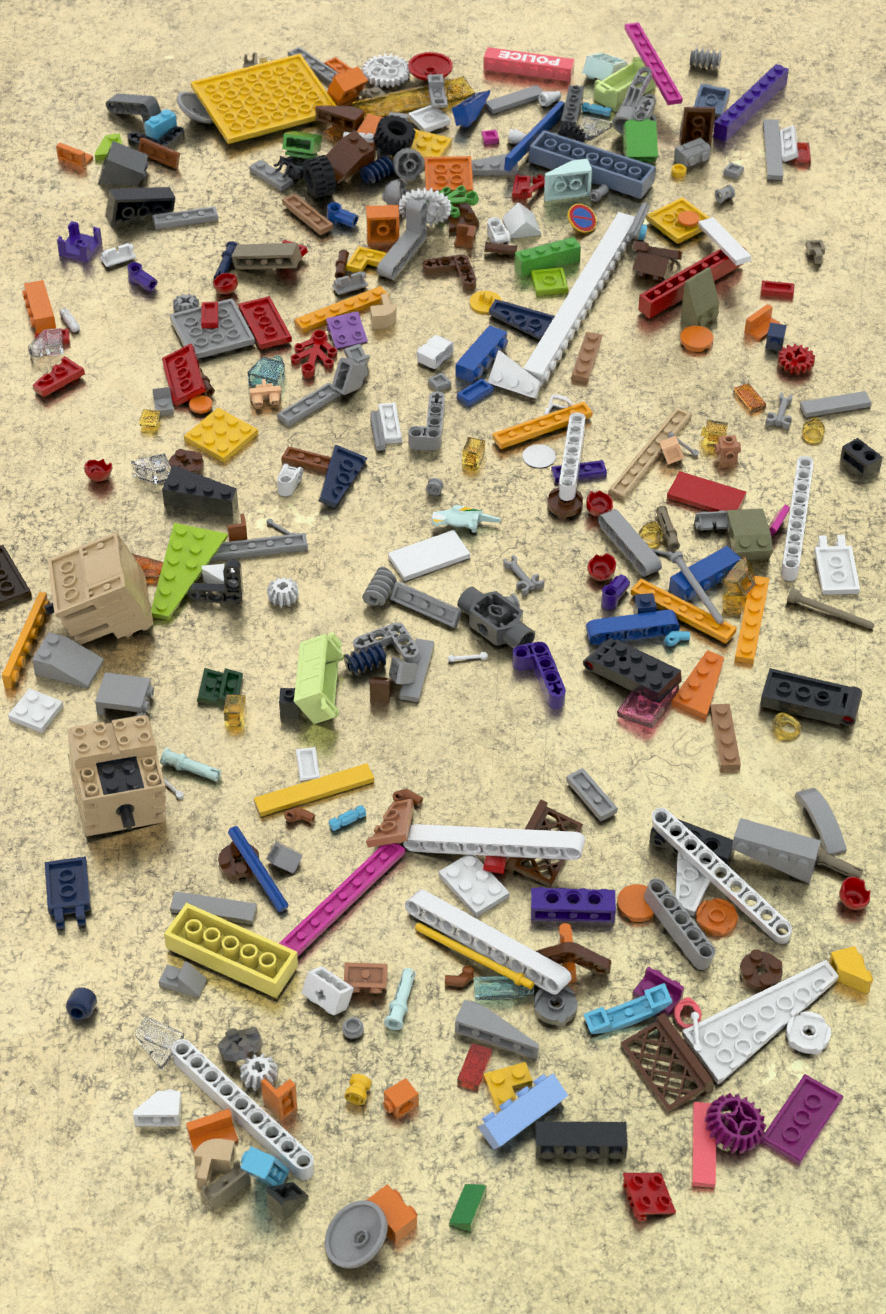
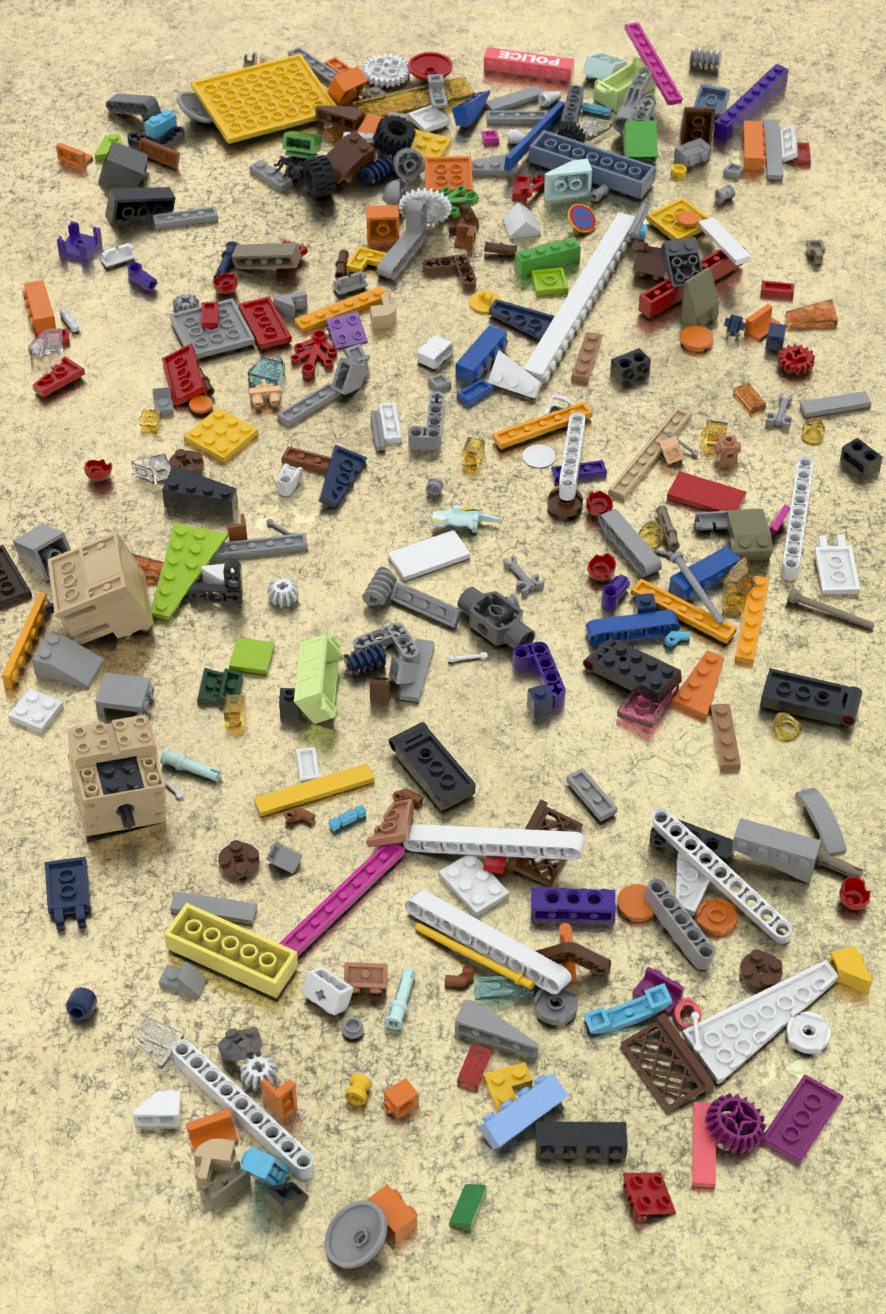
blue axle [228,826,289,912] -> none
medium nougat plate [282,193,333,235] -> none
blue piece [327,202,359,228] -> none
white piece [487,217,510,244] -> none
none -> light grey slope [13,524,71,582]
none -> lime tile [229,637,275,675]
none -> light grey slope [273,291,308,318]
none -> black hinge [388,722,476,811]
none -> light grey tile [487,111,547,124]
none -> dark blue brick [527,684,553,718]
none -> black brick [610,348,651,384]
none -> dark grey slope [660,237,703,288]
none -> dark blue gear [724,315,746,334]
none -> orange brick [742,120,766,171]
none -> clear orange wing [785,299,838,328]

